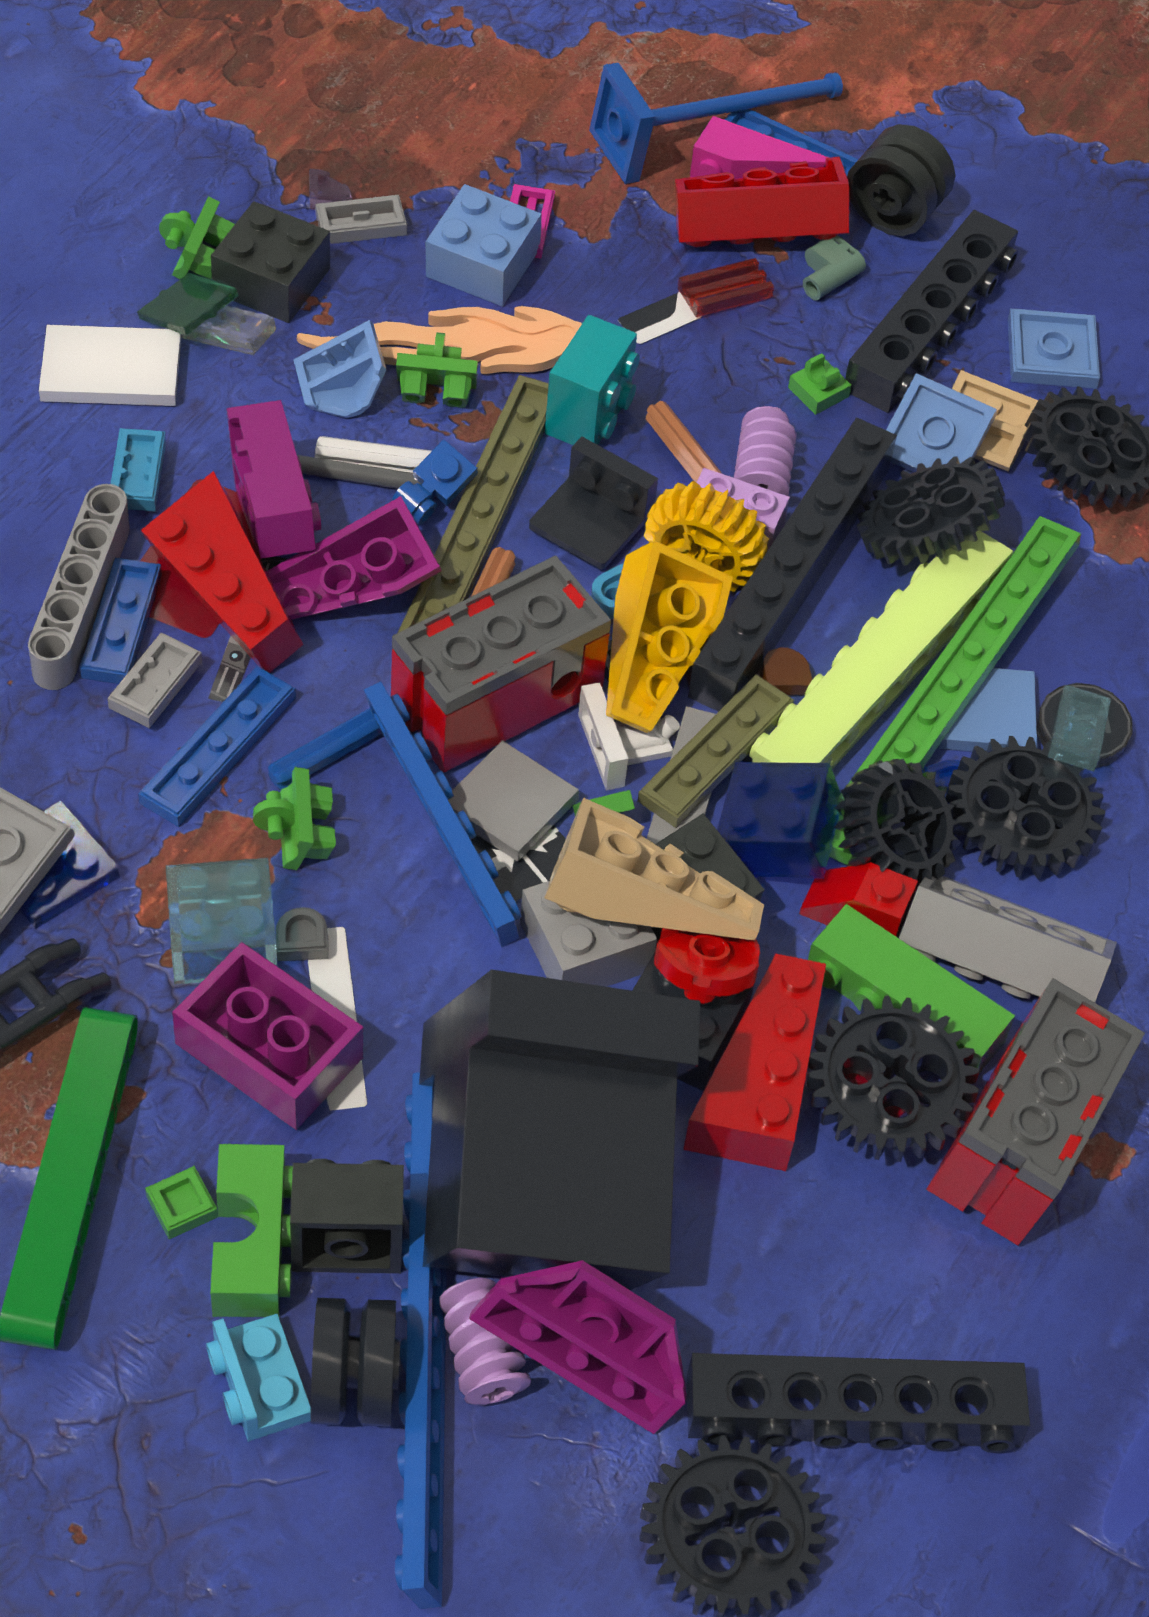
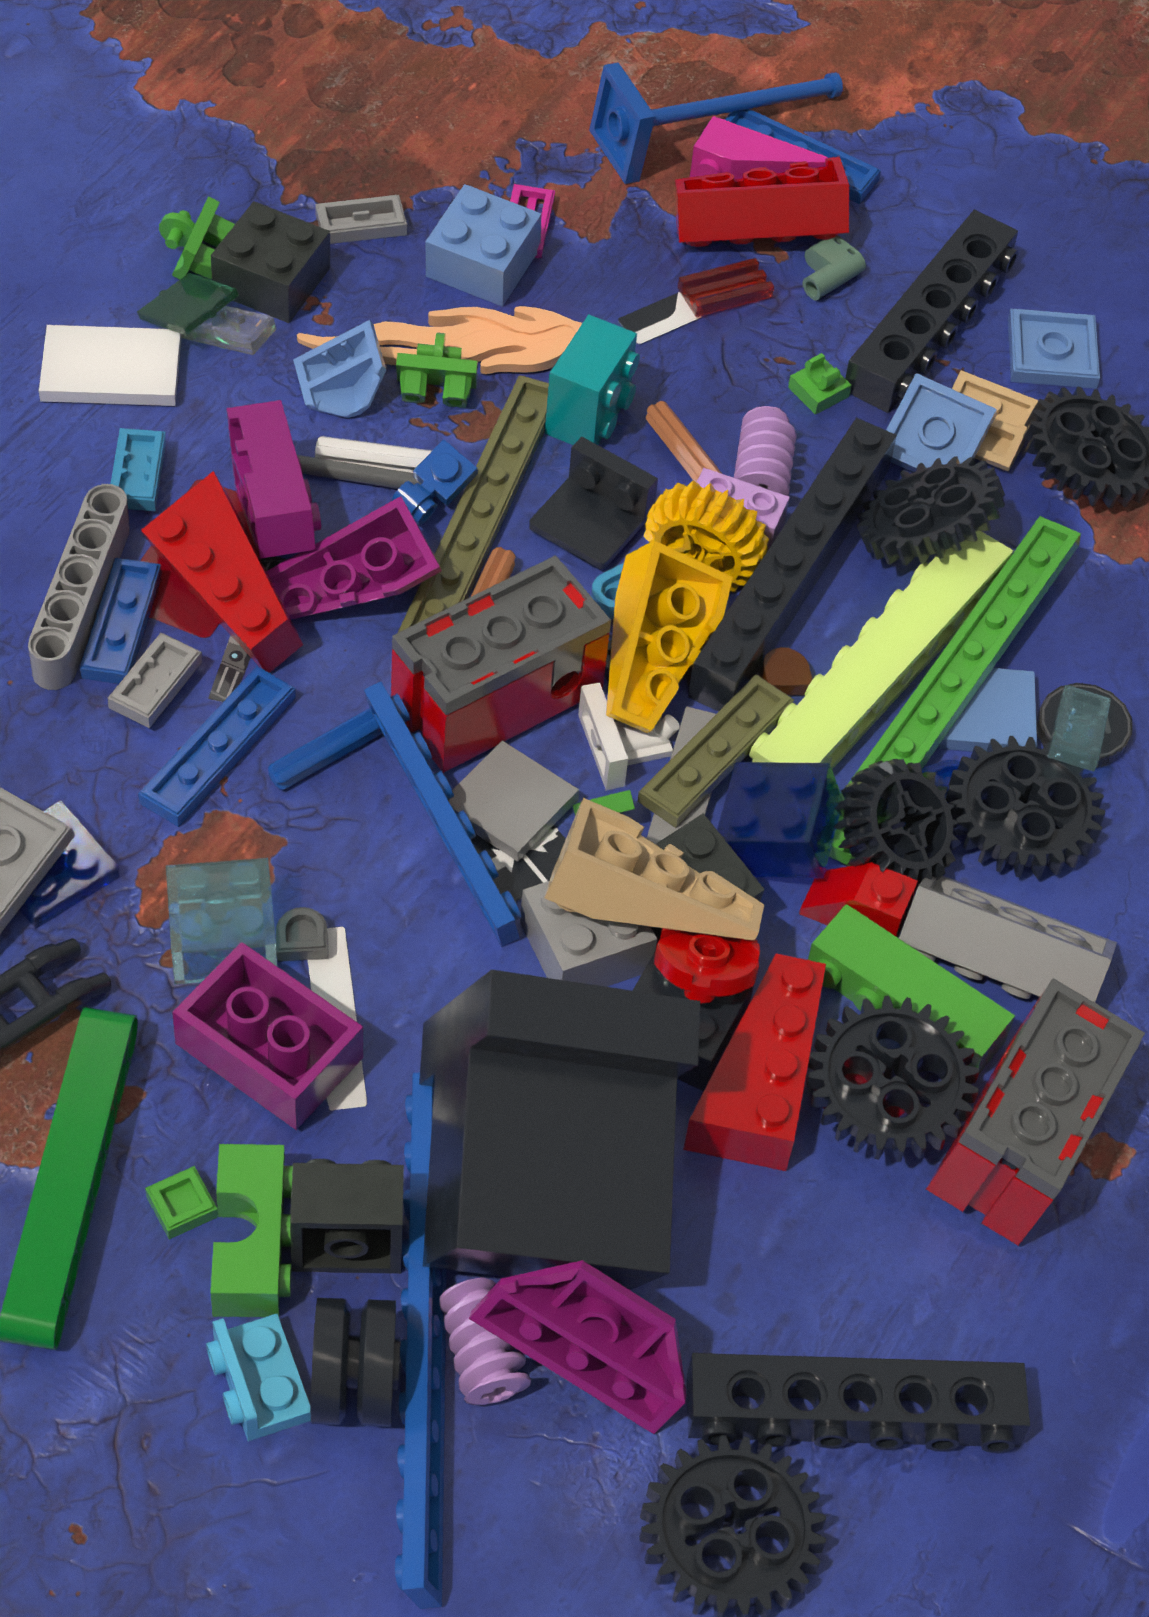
bright green hips [253,767,336,870] -> none
clear purple tile [309,169,352,209] -> none
pearl dark grey wheel [847,124,956,236] -> none

